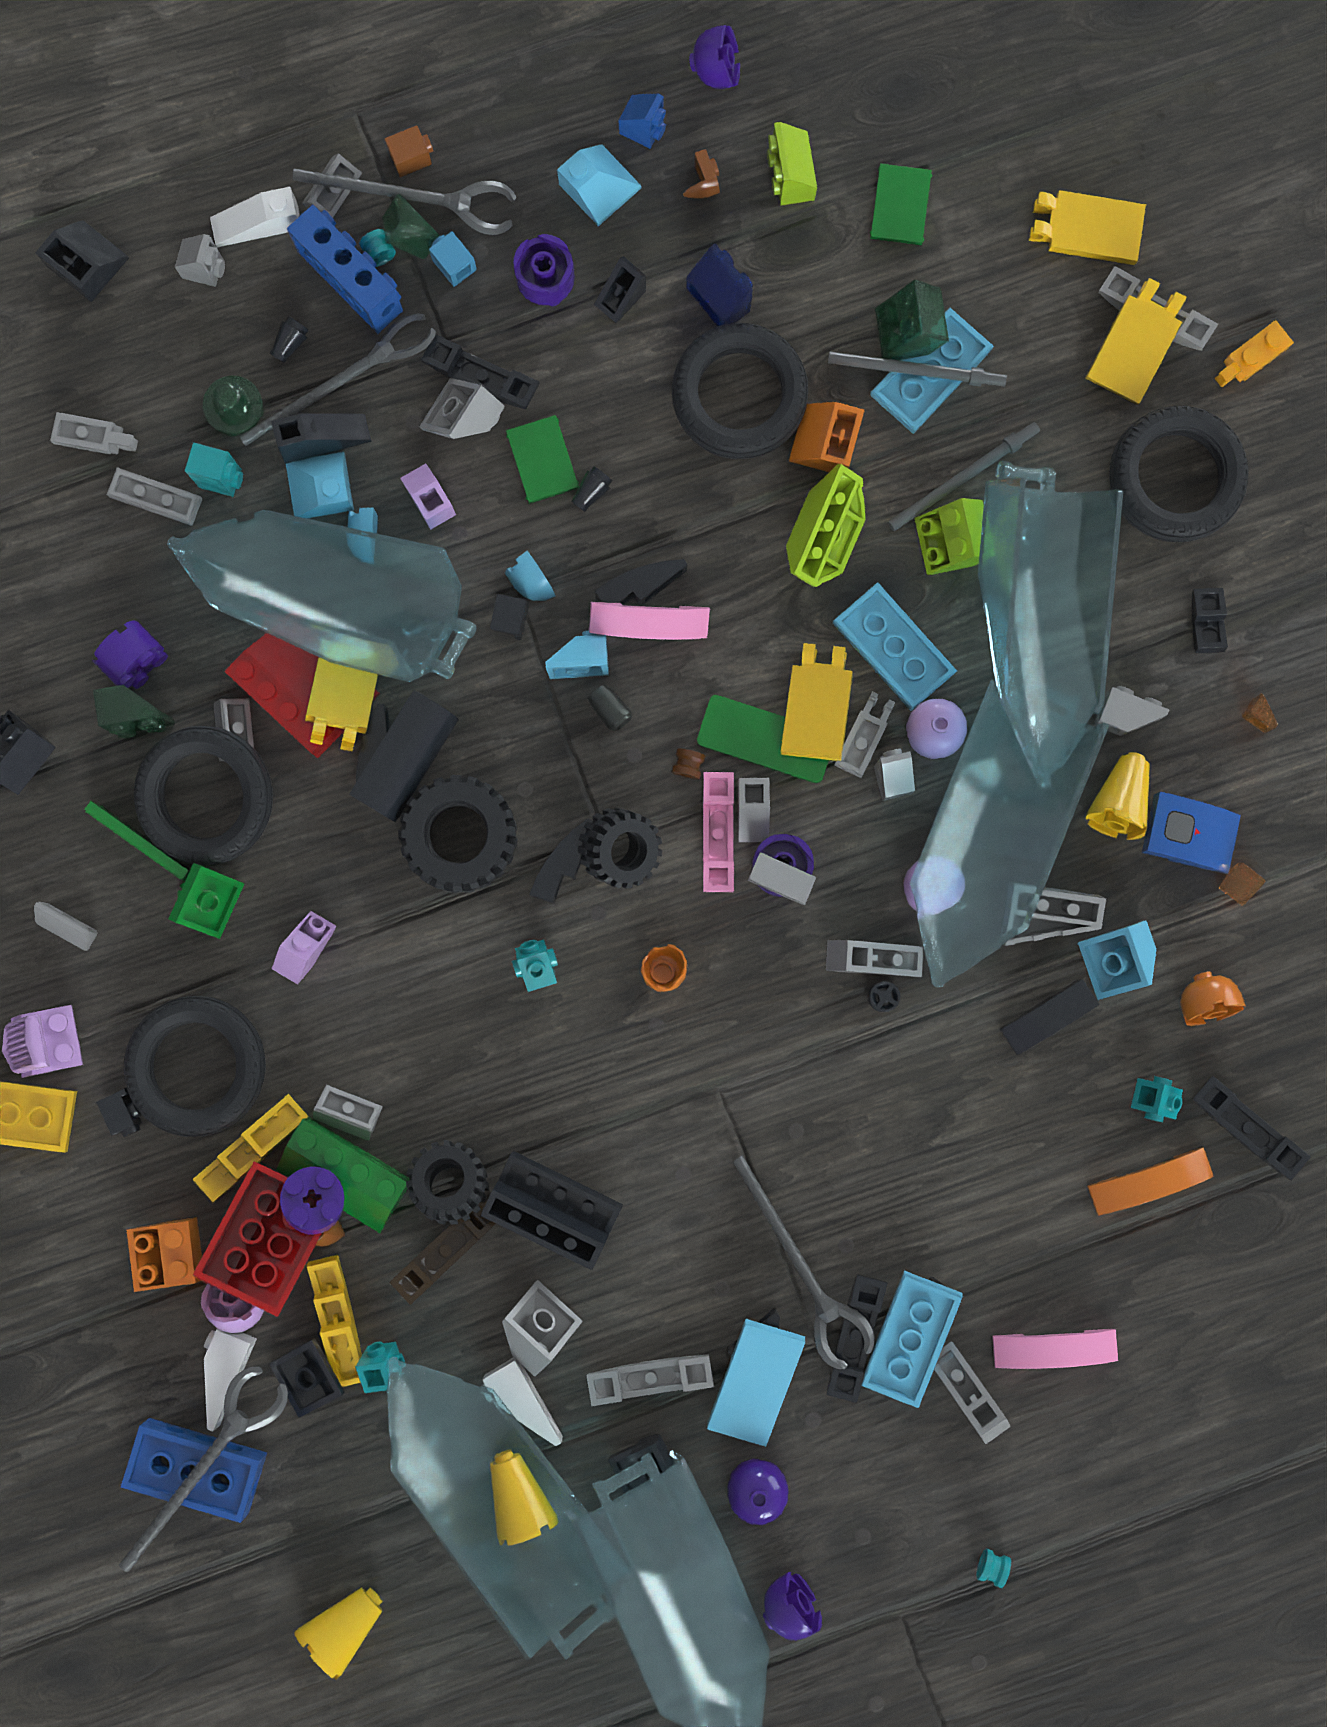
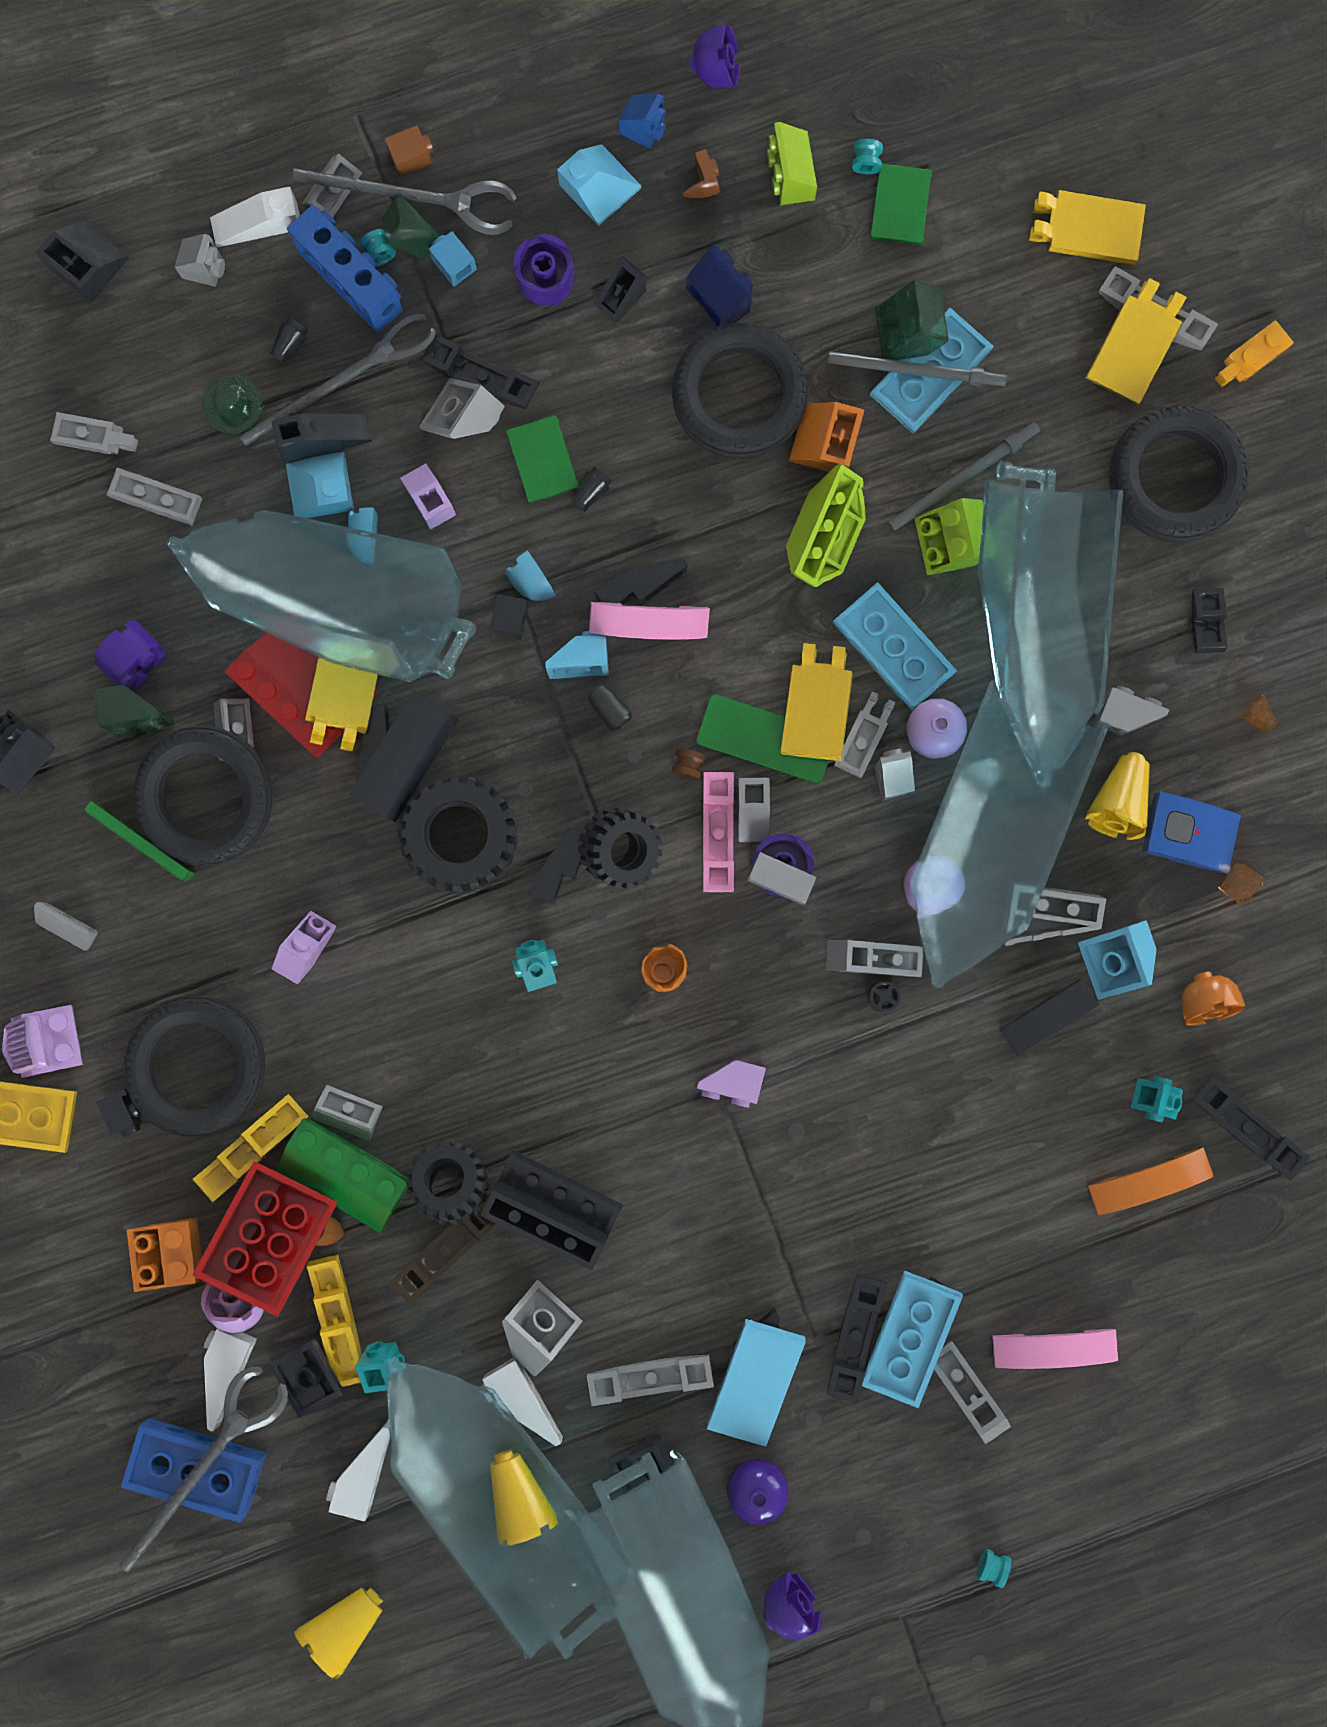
green tile [168,863,244,939] -> none
teal brick [185,442,243,497] -> none
dark purple brick [280,1167,344,1234] -> none
dark grey piece [732,1155,874,1369] -> none
none -> white slope [326,1421,394,1522]
none -> lavender slope [697,1060,766,1108]
none -> teal wheel [852,139,883,175]

